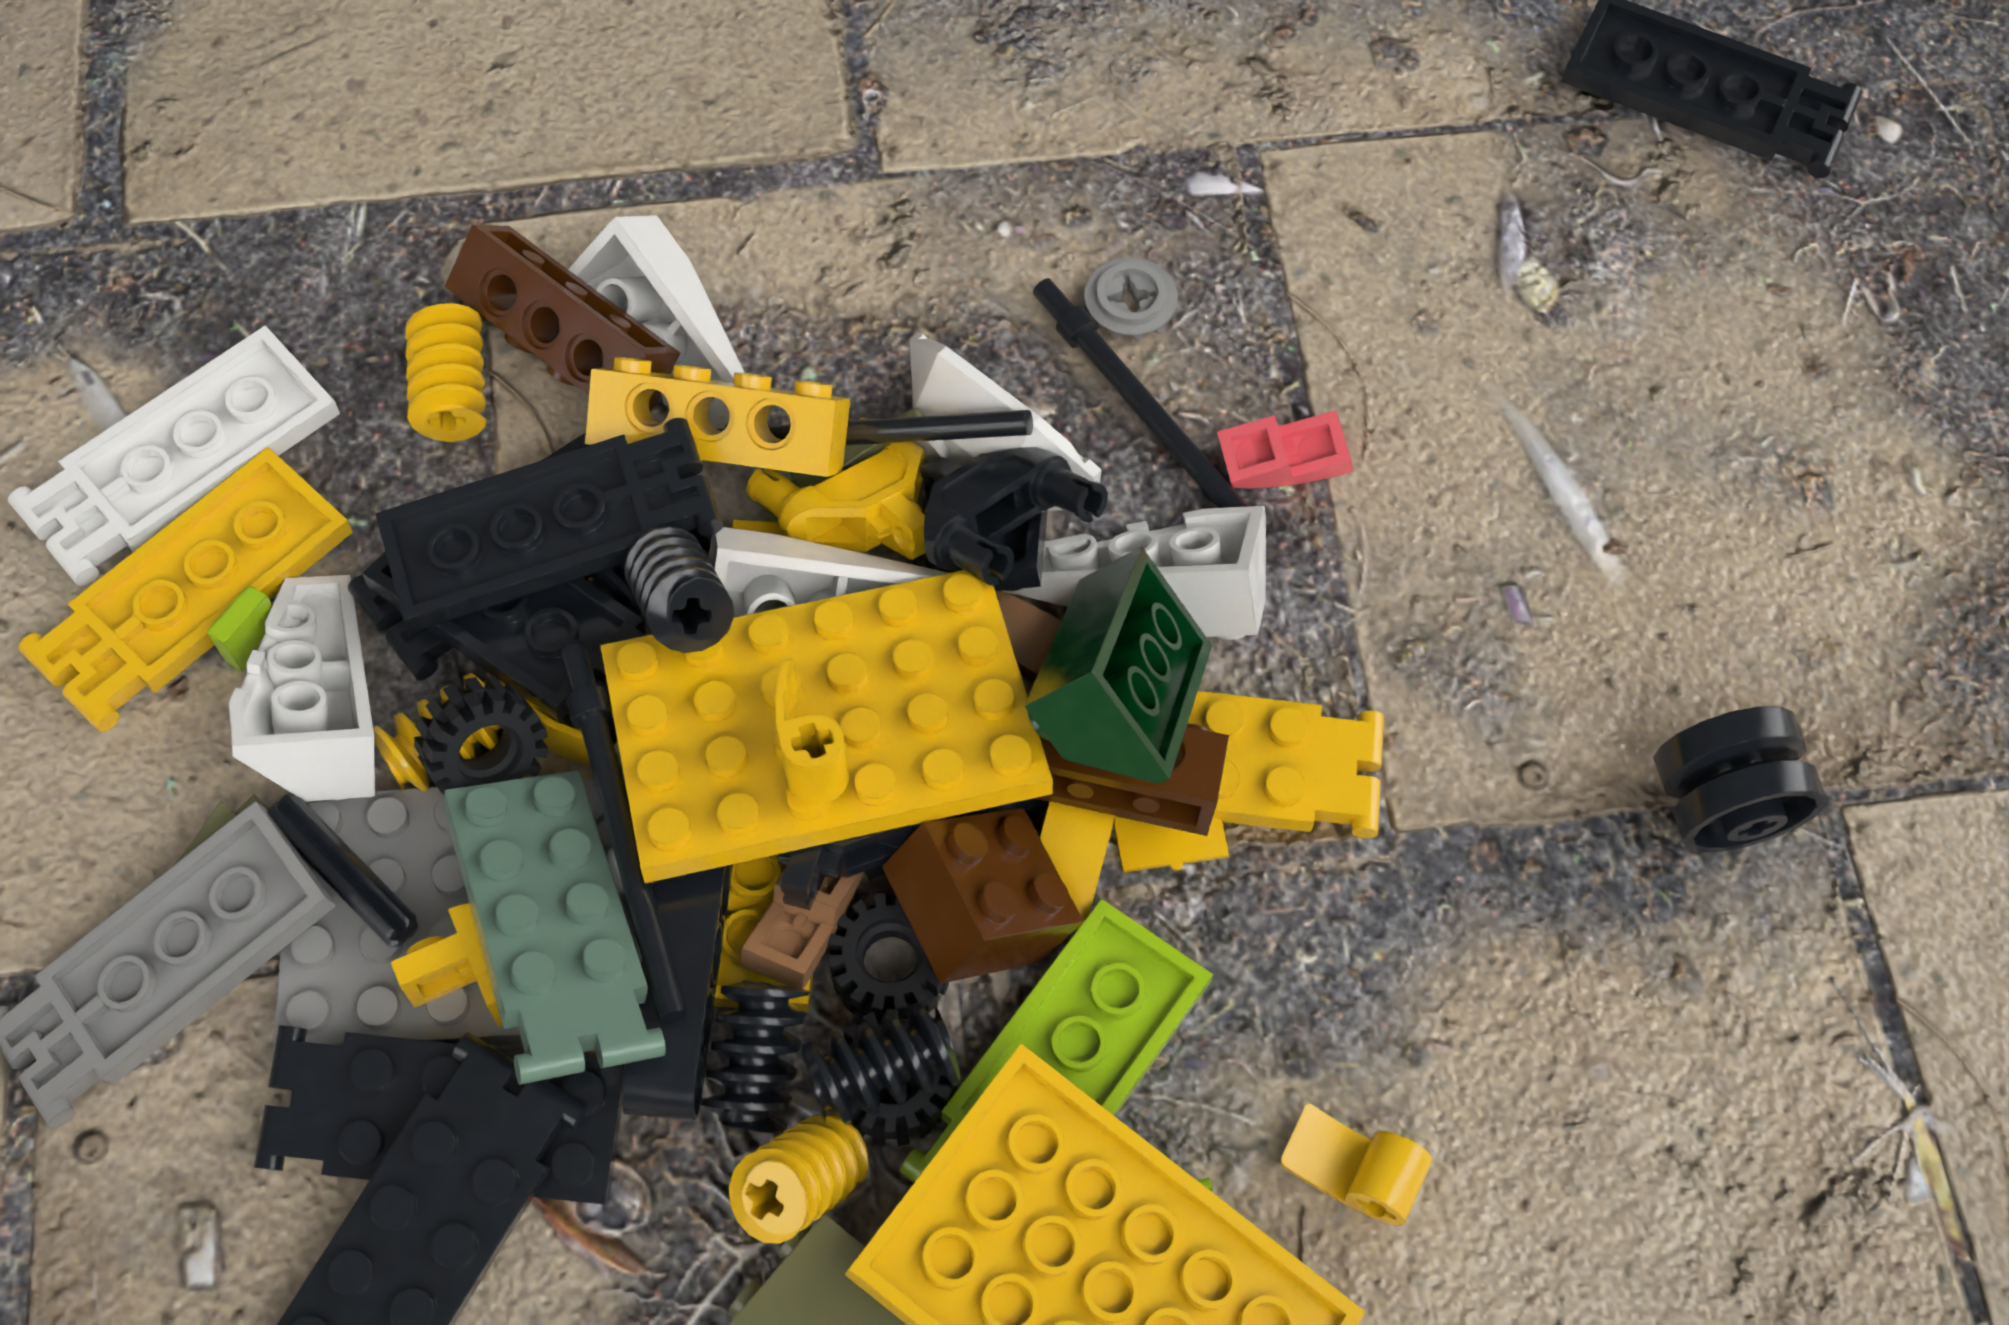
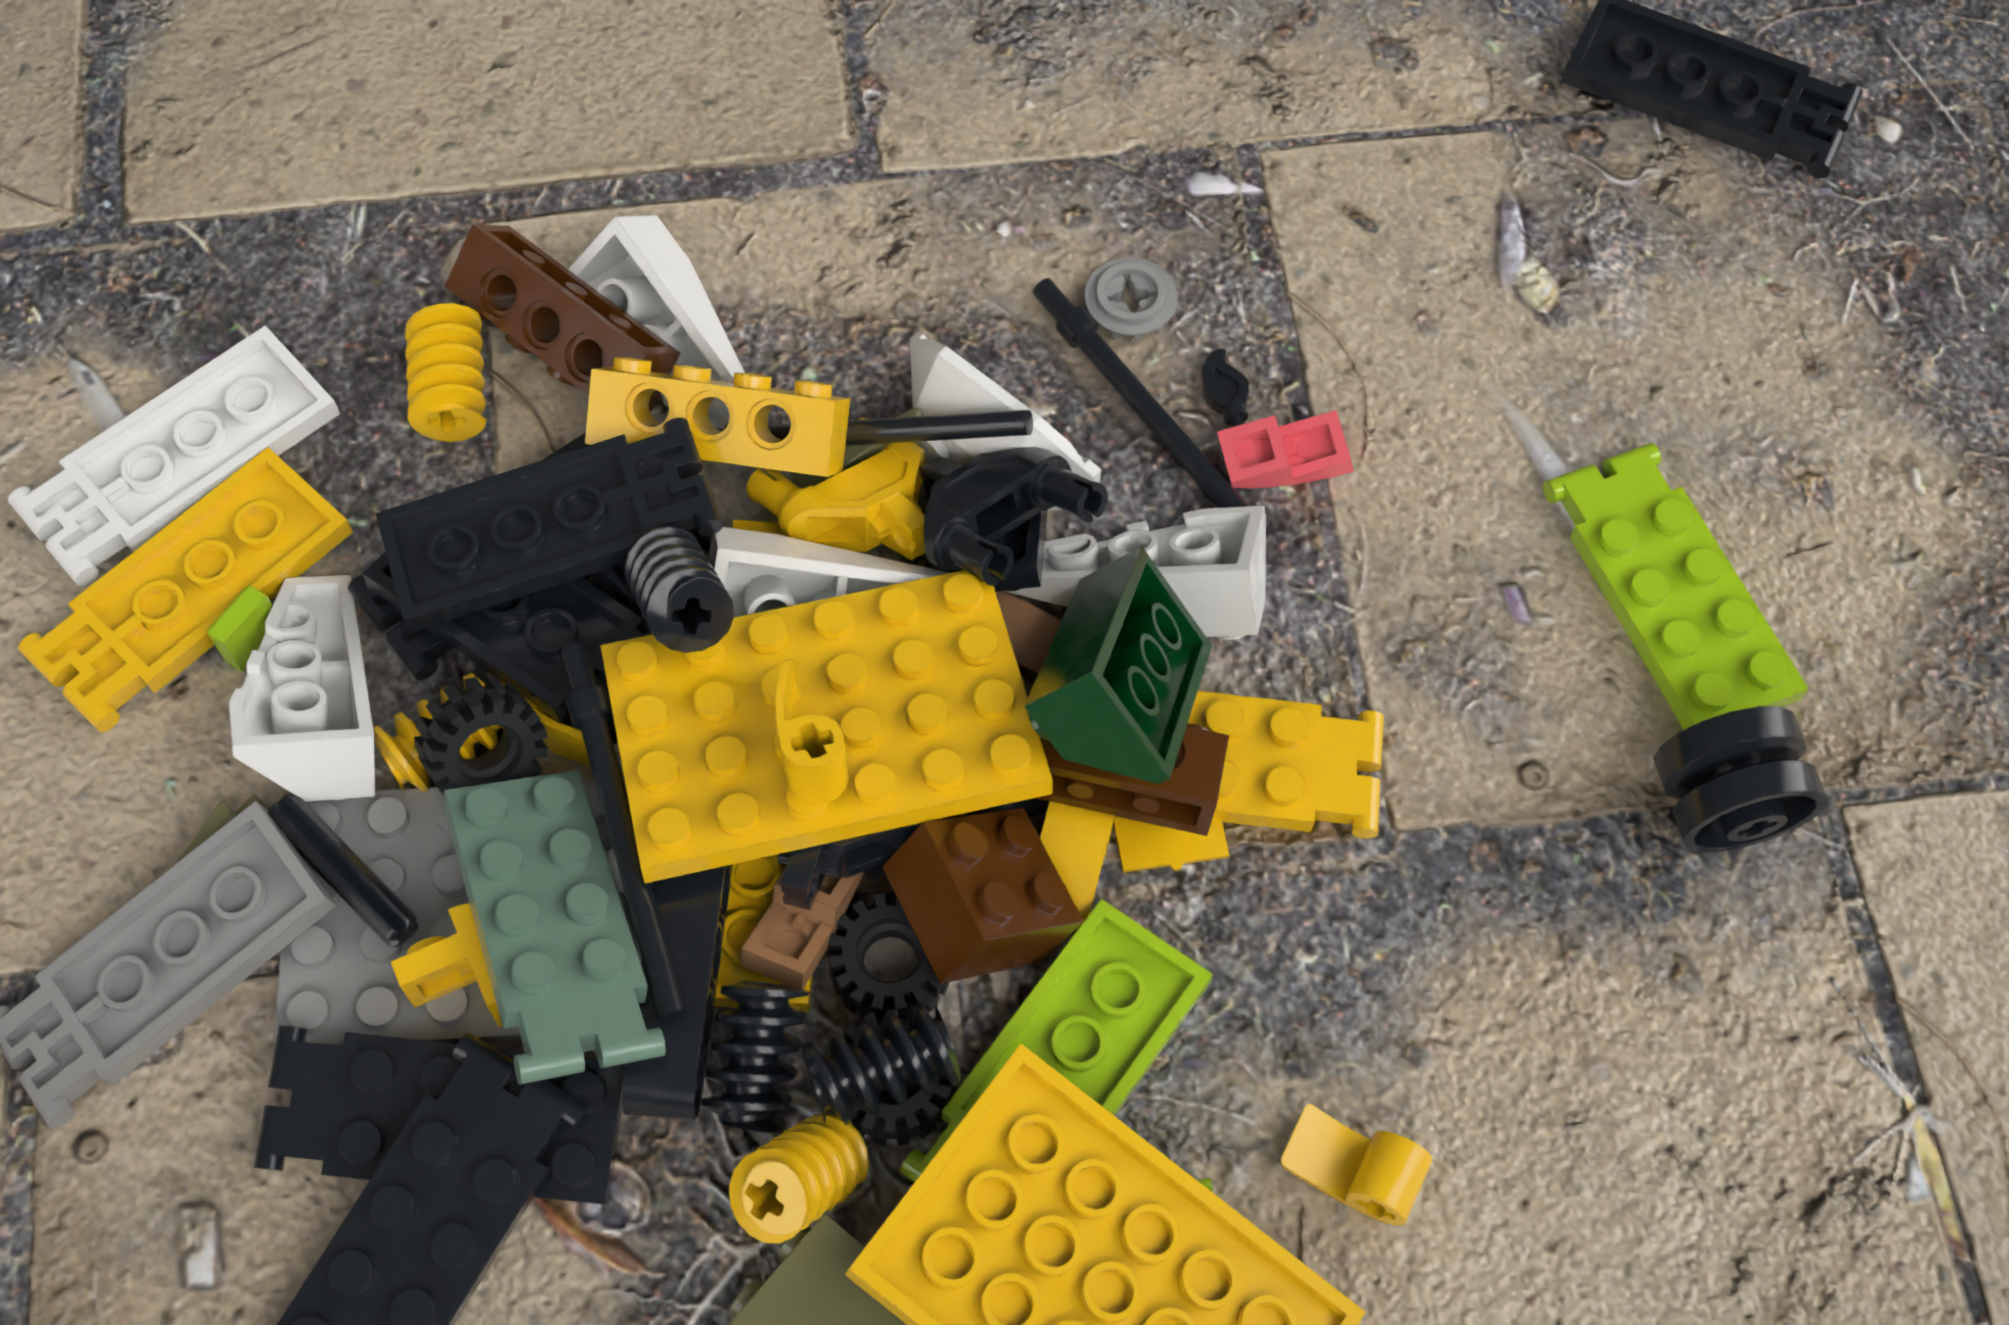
none -> black piece [1202,349,1249,427]
none -> lime hinge [1543,442,1809,730]

